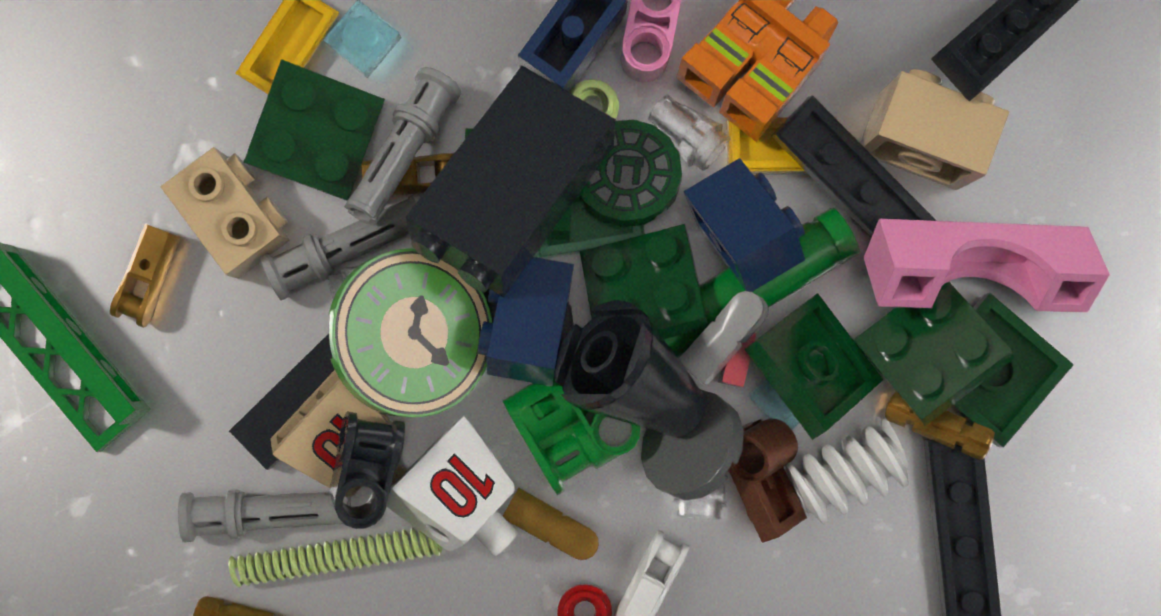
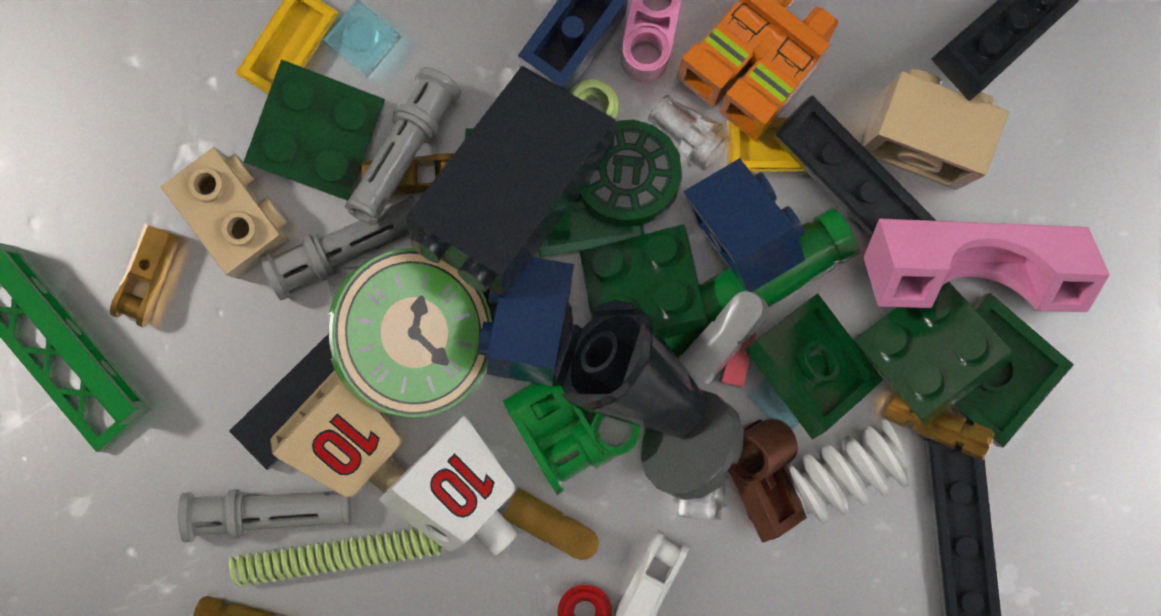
black piece [330,411,405,529] -> none

